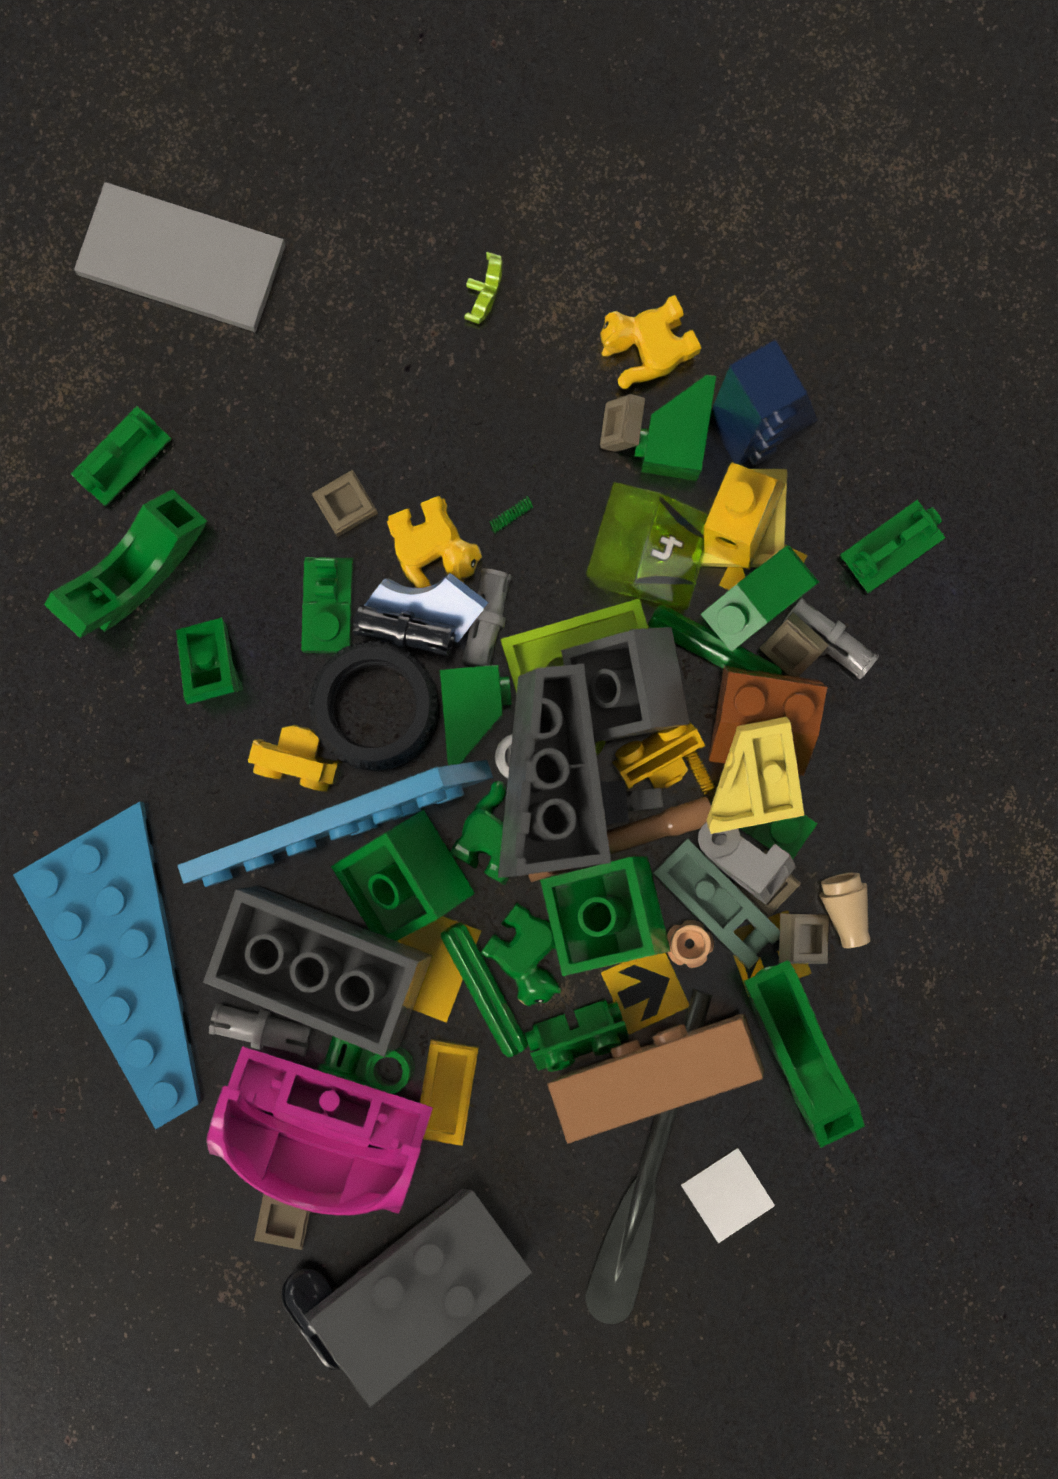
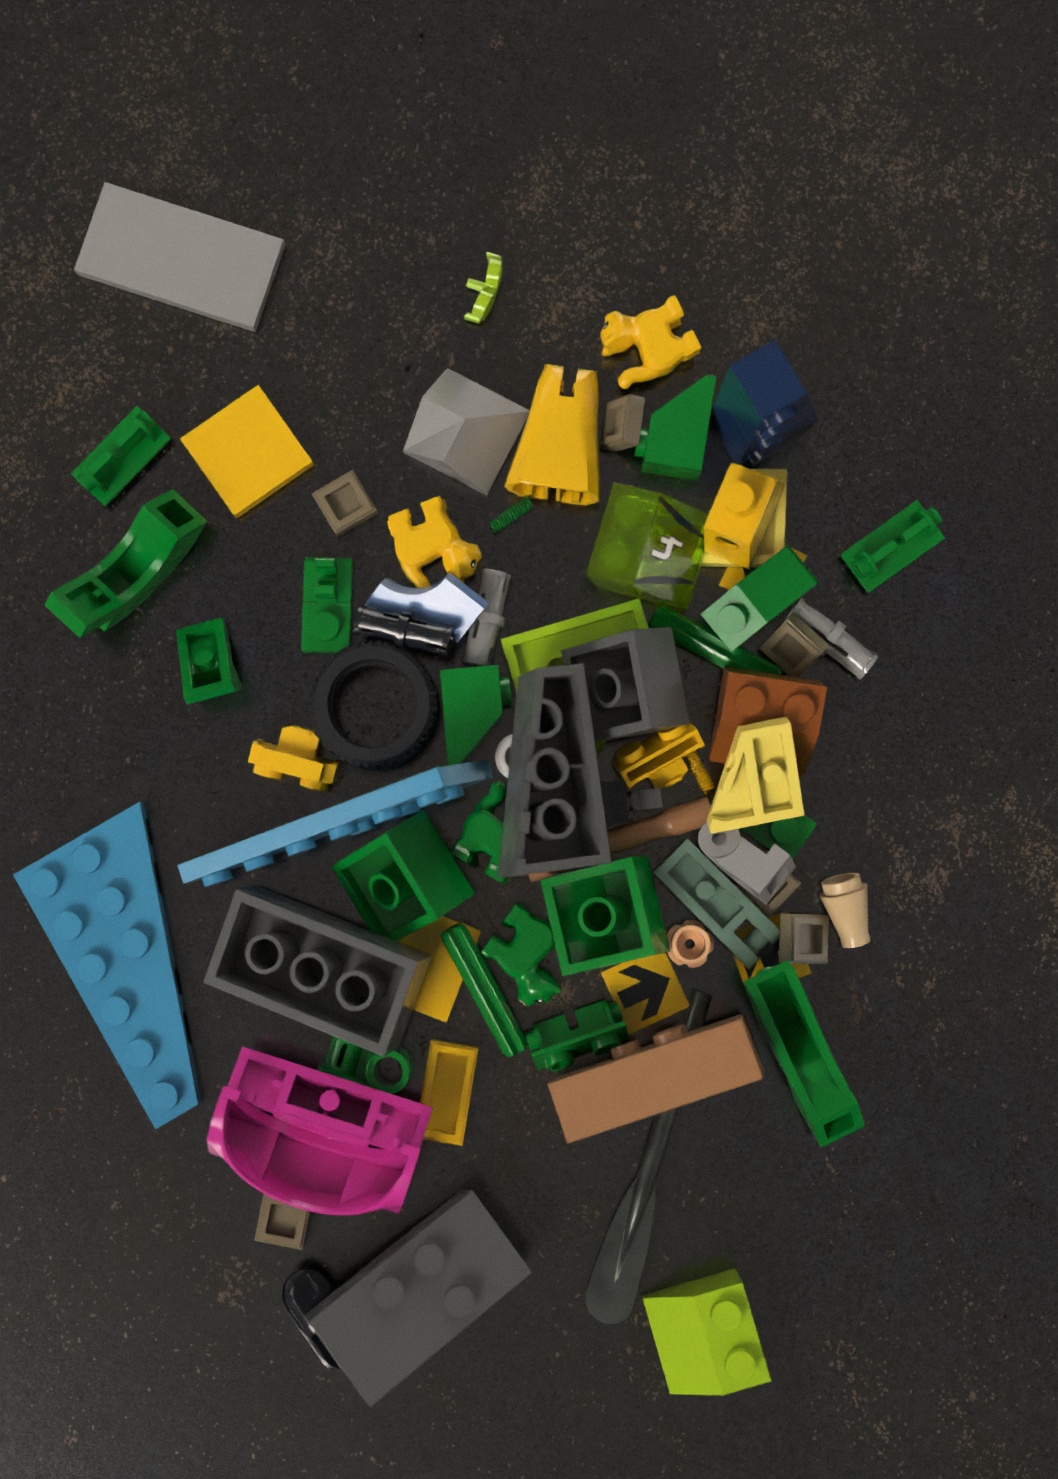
light grey pin [209,1003,312,1056] -> none
white sticker [681,1148,775,1243] -> none
none -> yellow tile [180,385,314,519]
none -> light grey slope [403,368,530,496]
none -> yellow piece [504,364,600,506]
none -> lime slope [642,1268,771,1396]

